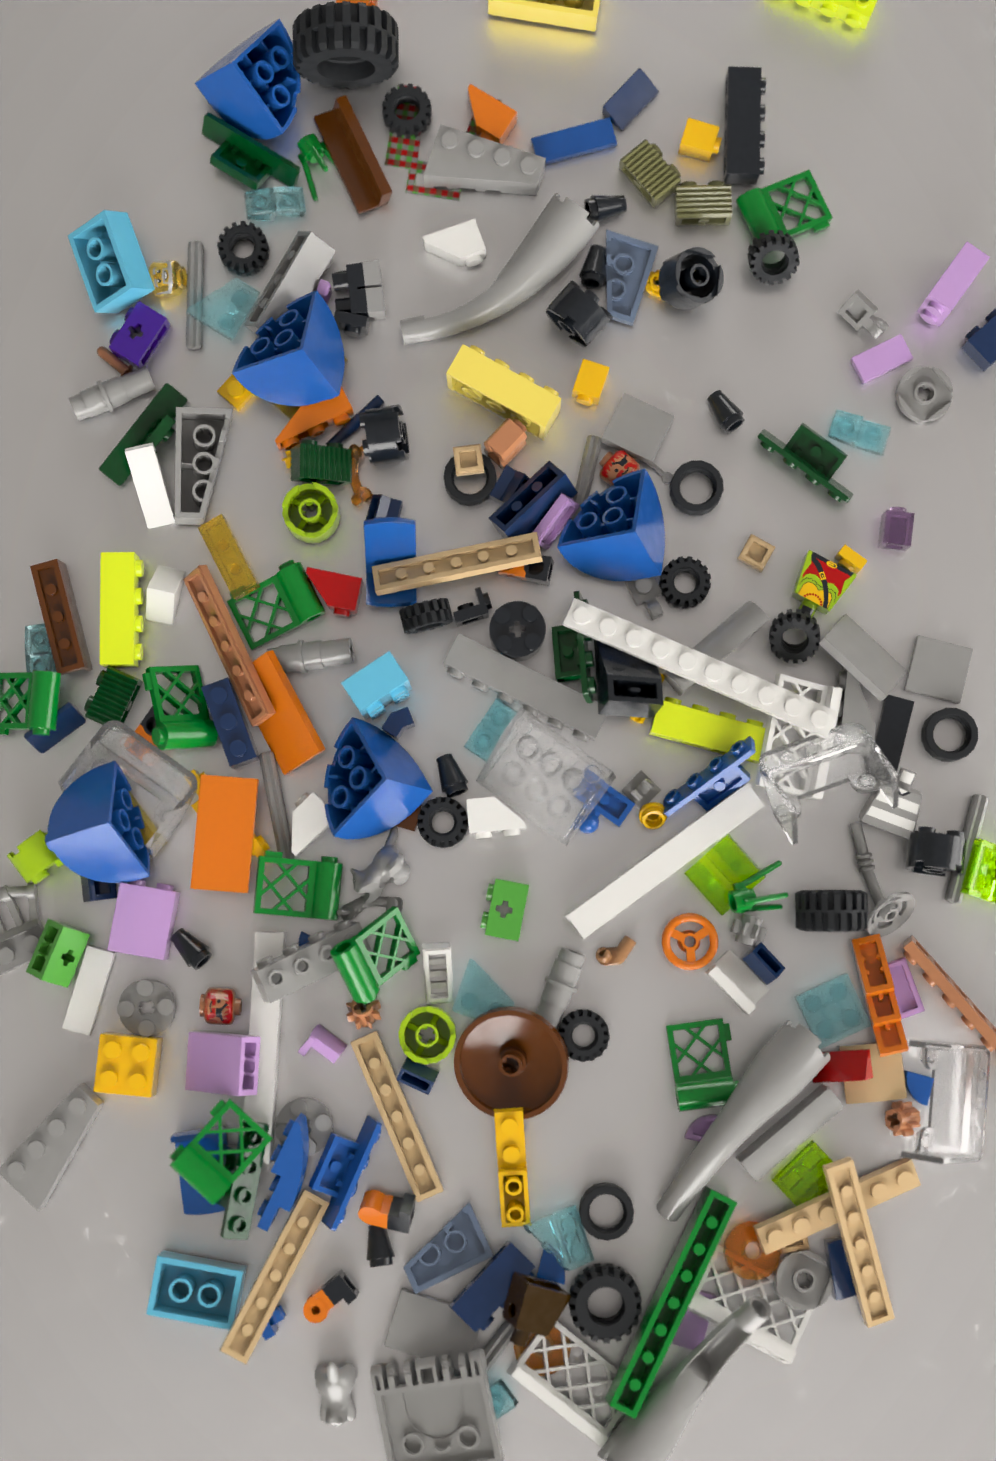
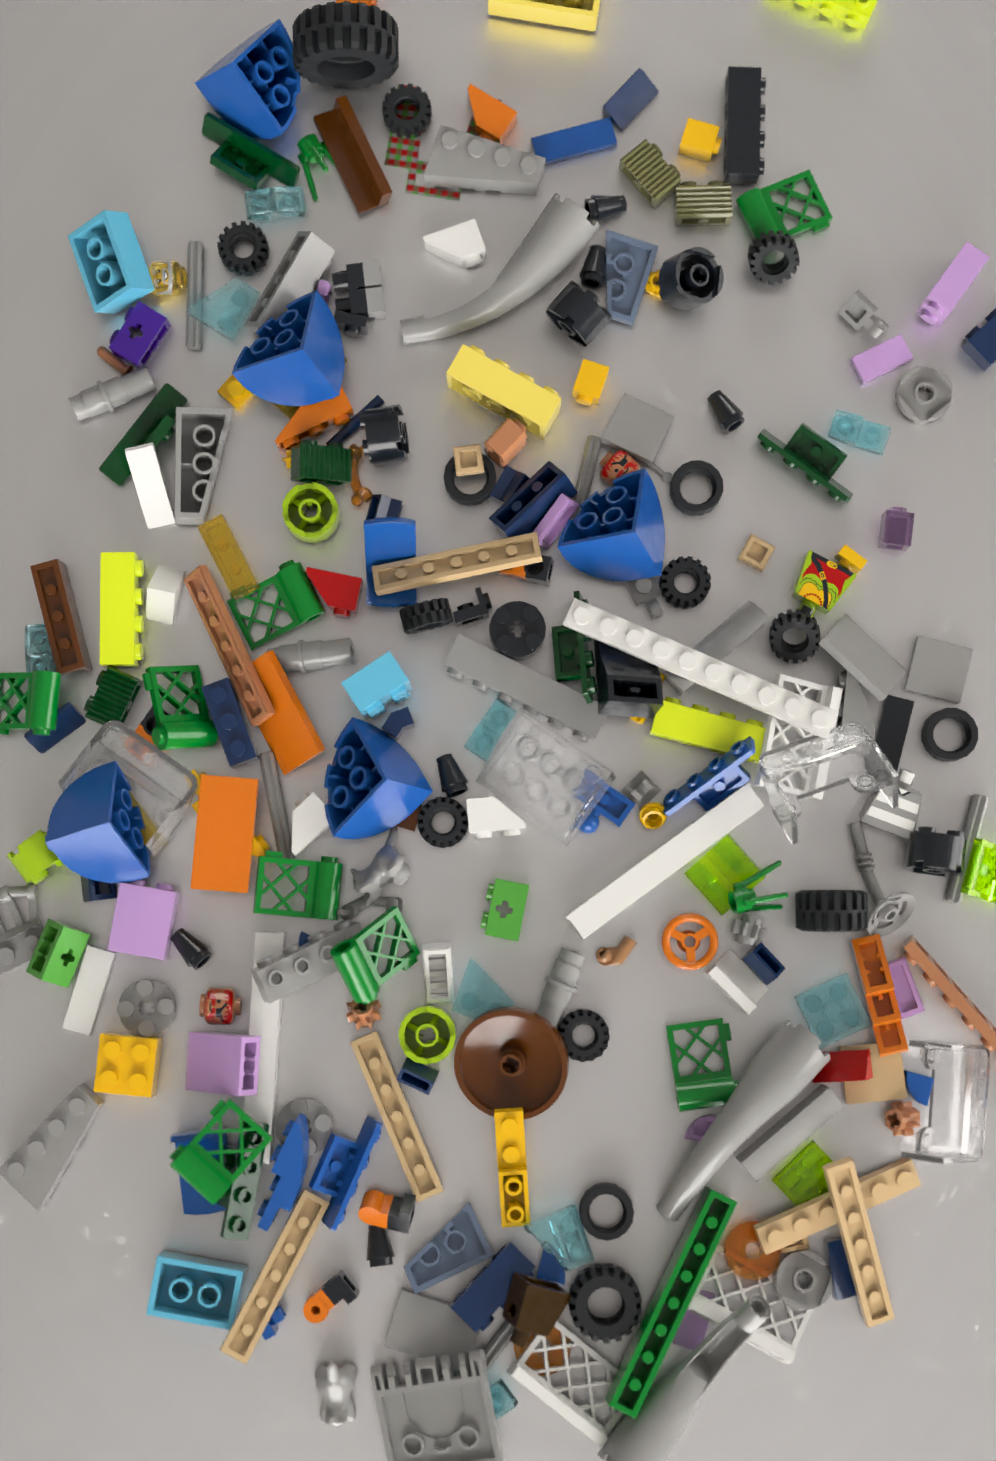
lavender tile [298,1024,348,1064] -> none

